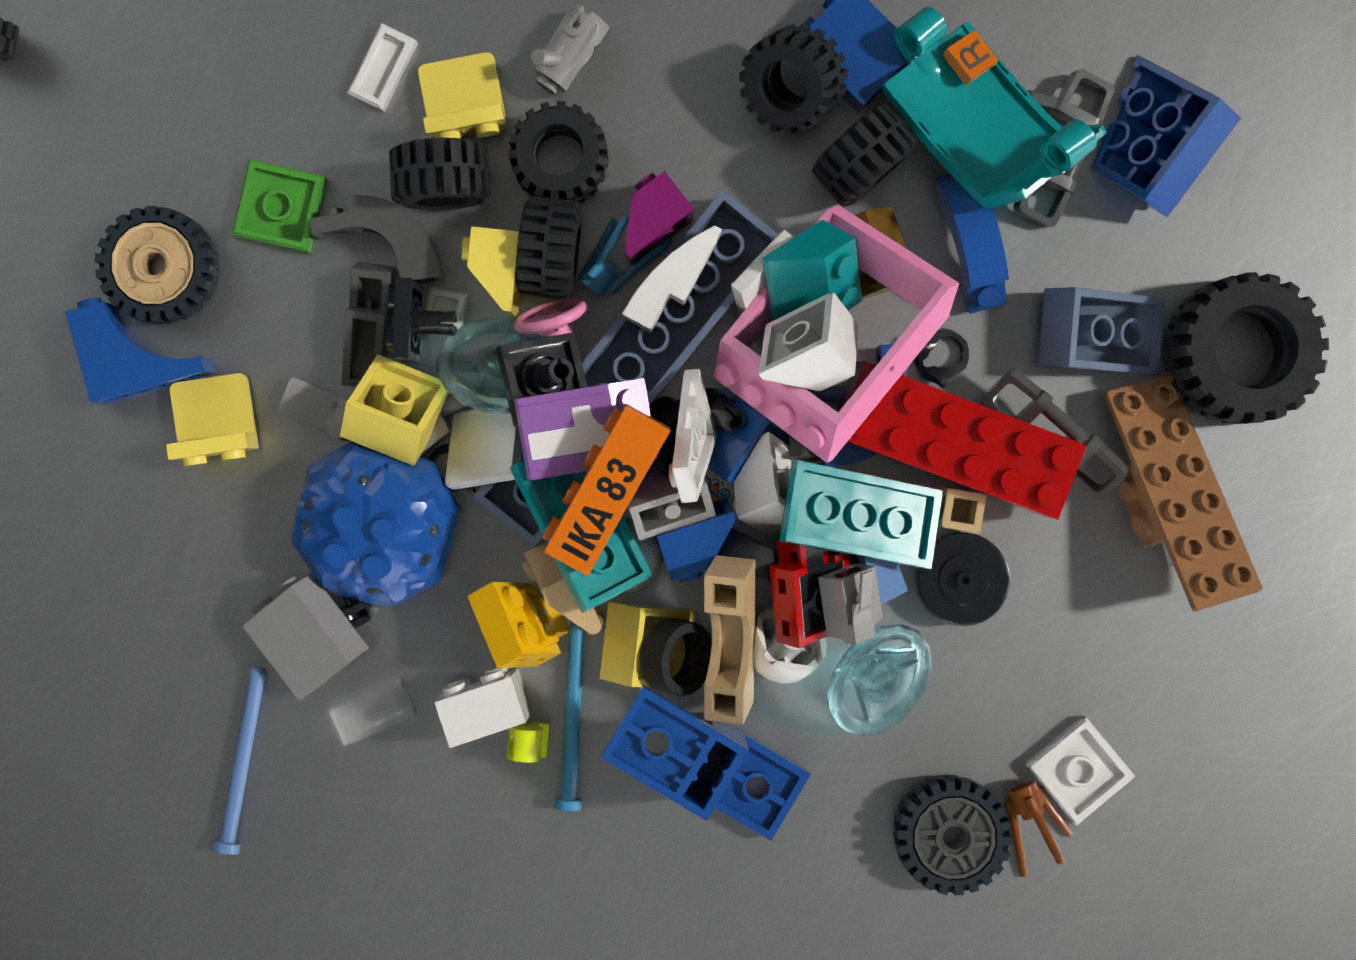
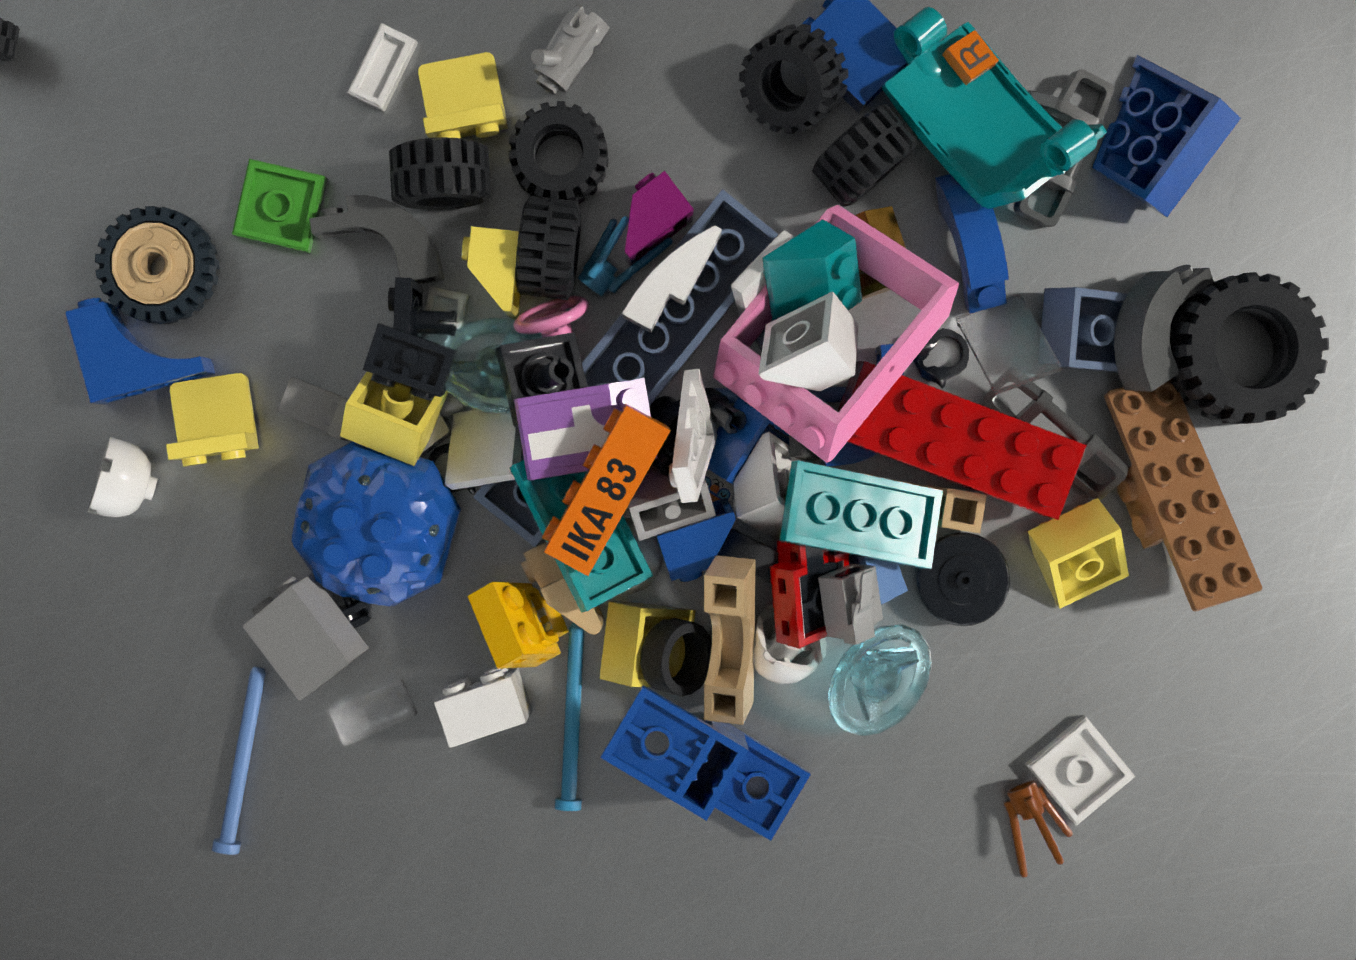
dark grey slope [341,262,397,387] -> none
neon yellow leg [506,719,551,763] -> none
wheel [893,775,1012,896] -> none
none -> white cylinder [88,437,158,518]
none -> black bracket [362,323,458,401]
none -> clear piece [956,294,1062,395]
none -> light yellow slope [1027,498,1129,609]
none -> dark grey arch [1114,265,1214,392]

